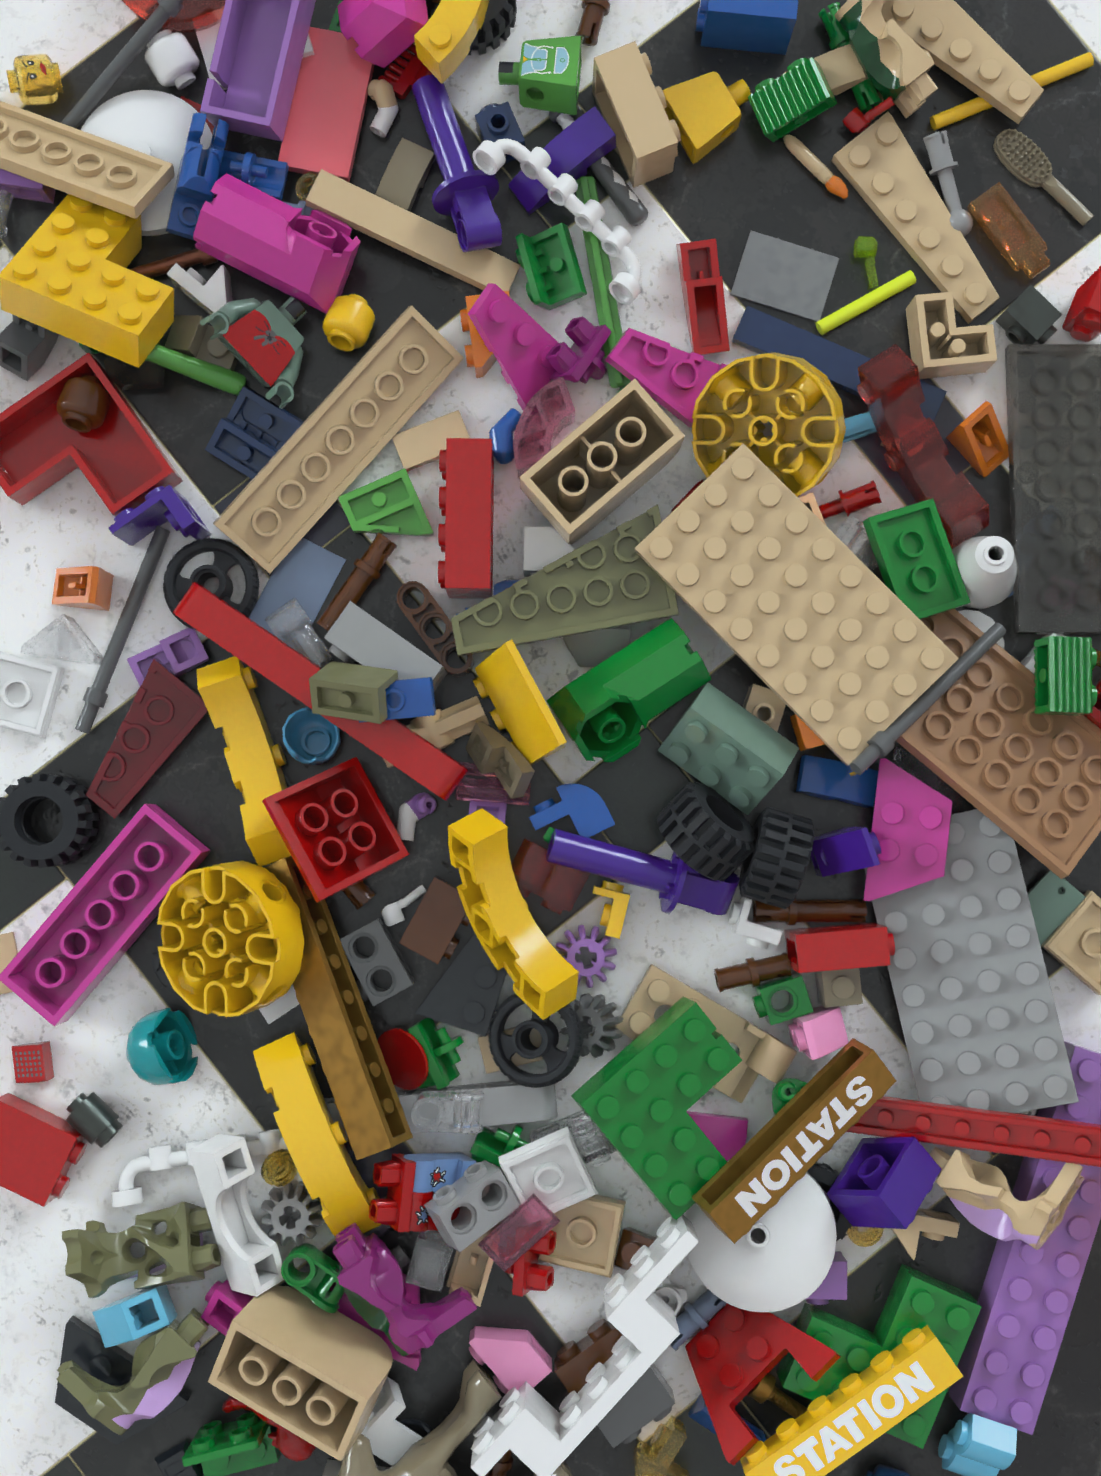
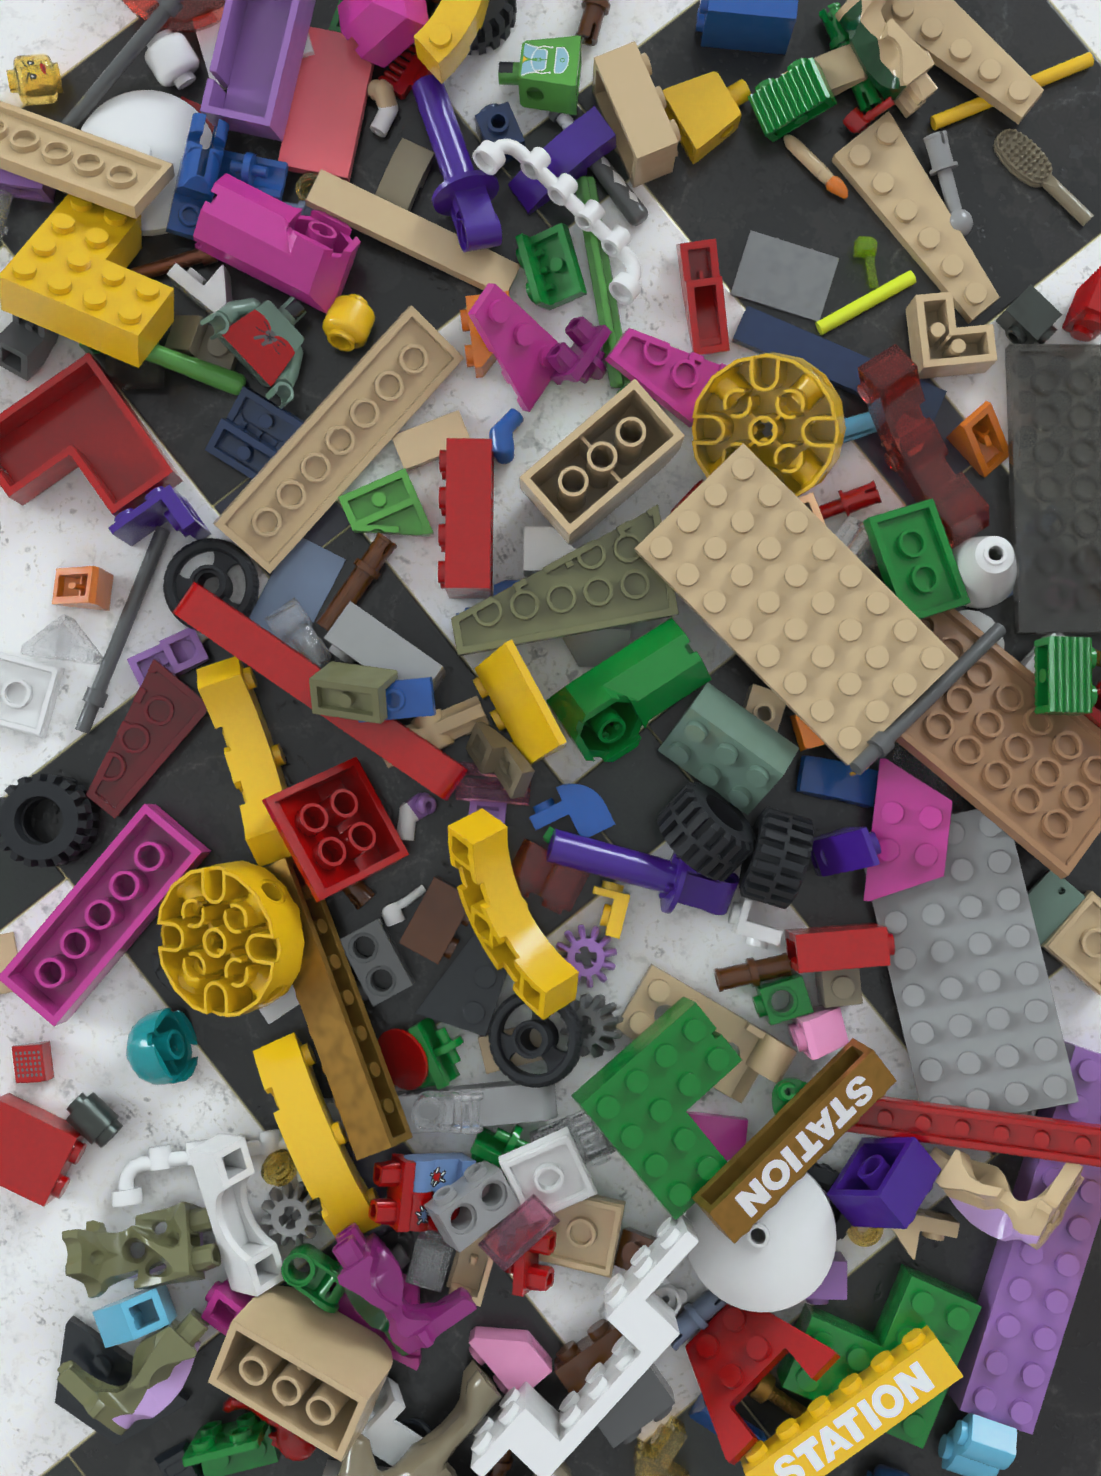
reddish brown head [57,374,111,433] -> none
dark azure hair [282,707,341,765] -> none
reddish brown beam [397,581,474,677] -> none
clear pink brick [513,377,575,479] -> none
reddish brown pin [752,898,867,925] -> none
clear orange hinge [967,182,1050,279] -> none

